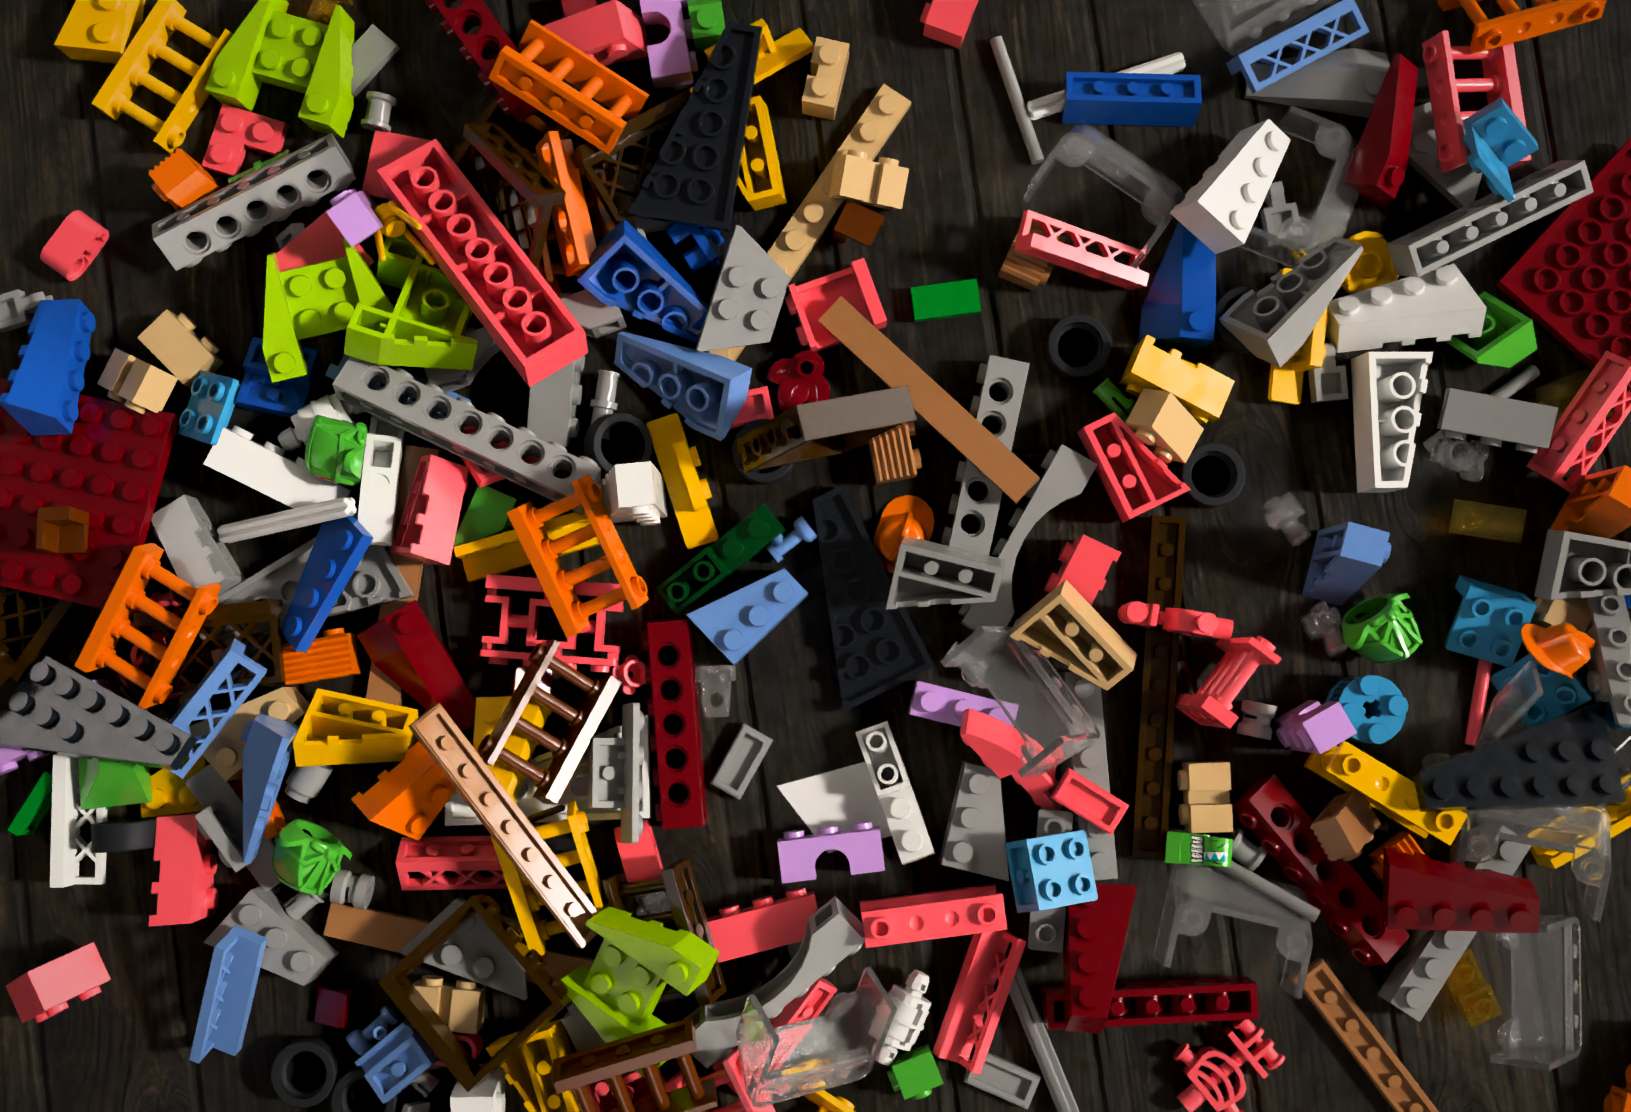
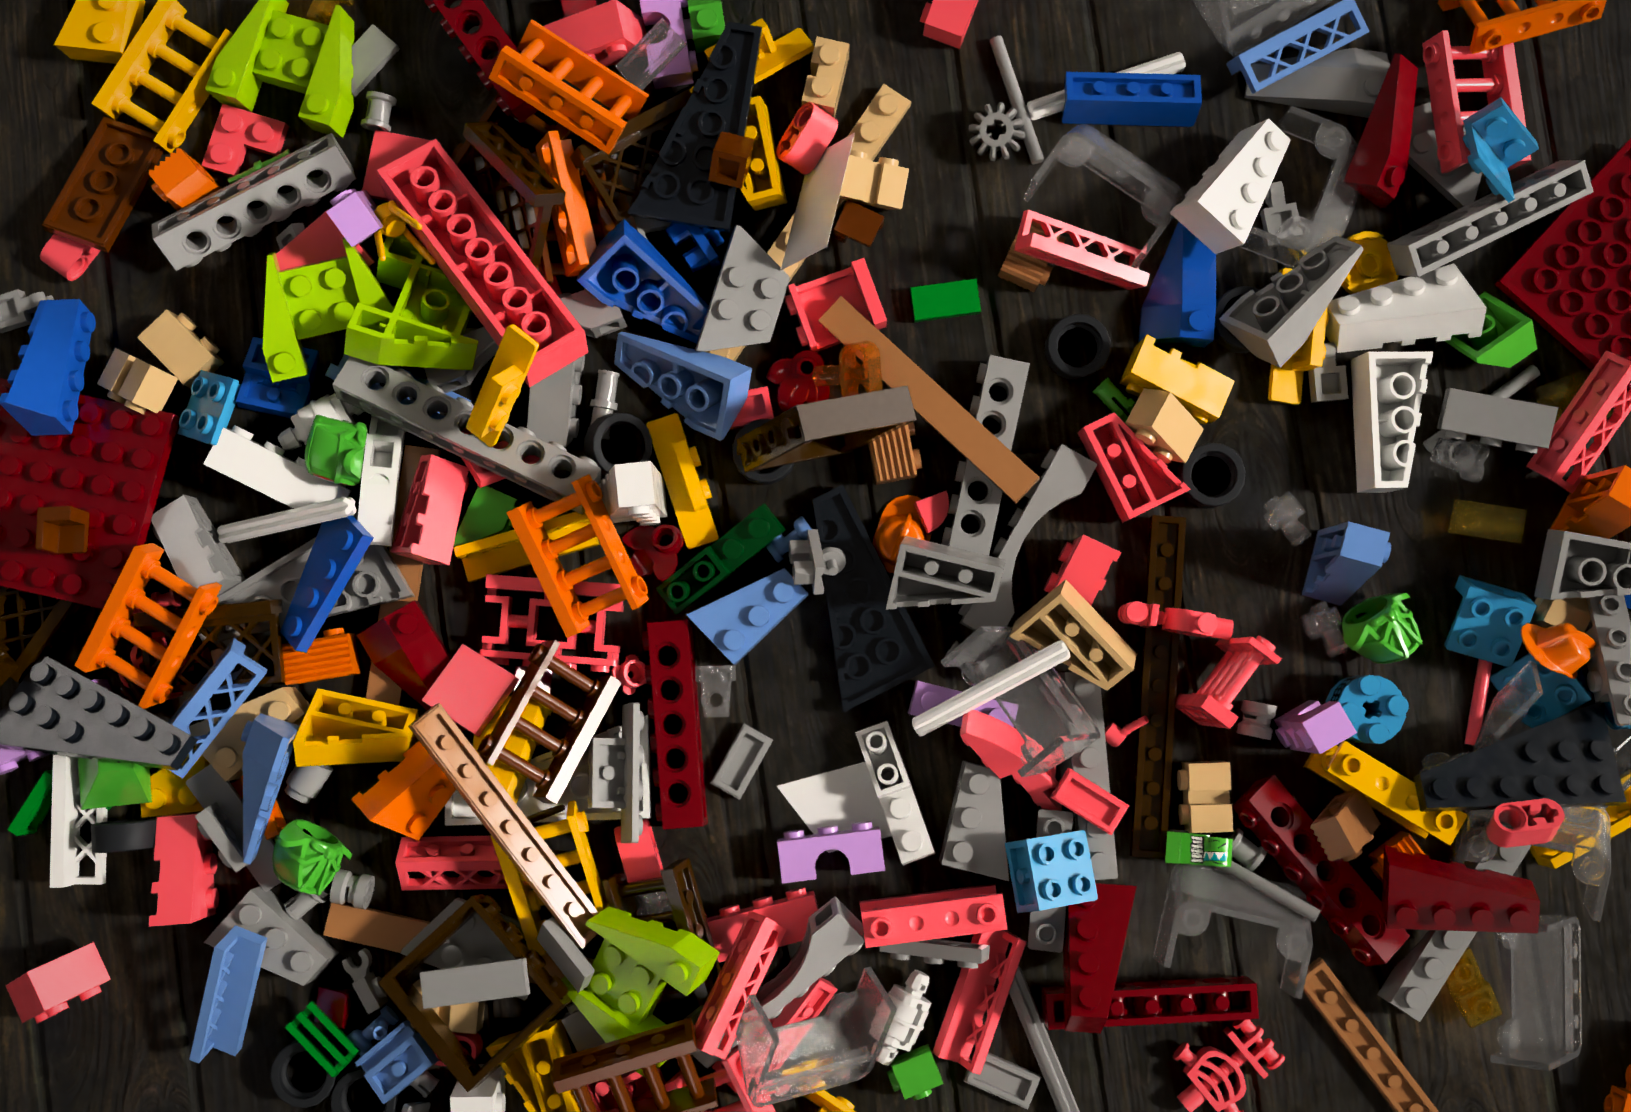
none -> reddish brown tile [42,116,165,253]
none -> green tile [285,1001,361,1077]
none -> light grey plate [342,948,389,1014]
none -> light grey tile [420,958,530,1009]
none -> coral tile [422,644,519,737]
none -> yellow bracket [466,324,539,447]
none -> light grey tile [536,917,595,993]
none -> clear tile [615,18,687,90]
none -> dark red plate [622,525,684,582]
none -> coral fence [694,910,787,1060]
none -> reddish brown panel [708,132,755,189]
none -> coral beam [776,102,838,175]
none -> white sticker [781,132,855,270]
none -> light grey hips [789,529,846,595]
none -> clear orange beam [812,340,883,397]
none -> light grey plate [879,939,990,969]
none -> white axle [912,640,1071,736]
none -> coral tile [914,490,949,535]
none -> light grey gear [968,102,1025,161]
none -> coral hand [1105,715,1149,747]
none -> coral beam [1486,798,1565,848]

